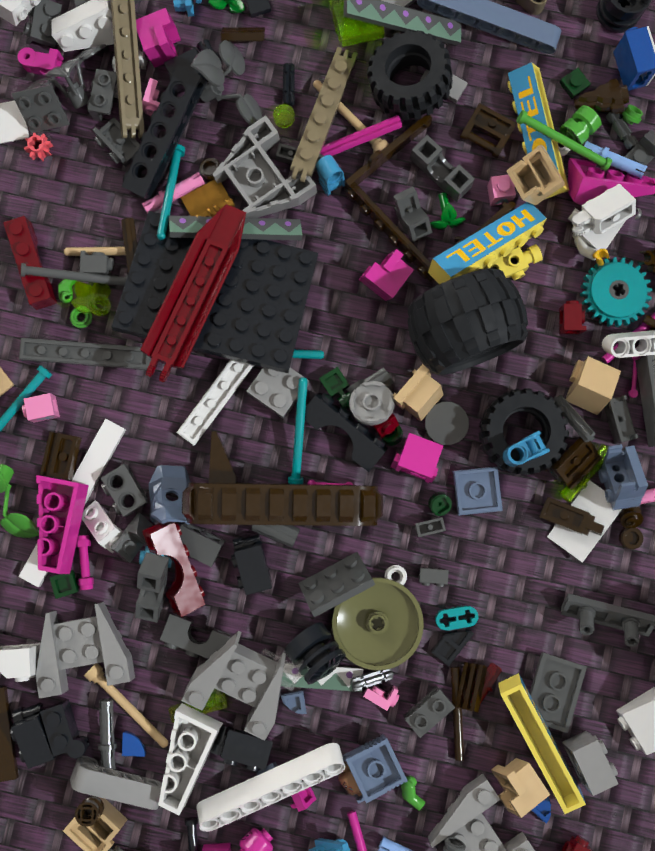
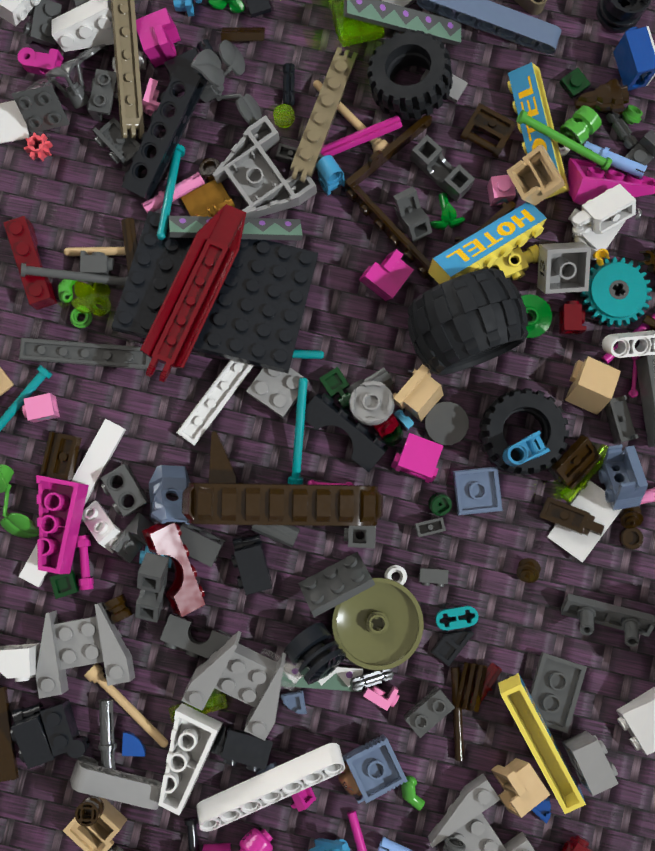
dark grey axle [553,395,595,442] -> none
none -> dark brown wheel [103,594,133,624]
none -> dark grey brick [344,525,376,549]
none -> medium azure tile [393,409,414,431]
none -> dark brown wheel [516,558,541,583]
none -> green dish [521,294,552,338]
none -> light grey brick [537,242,591,294]

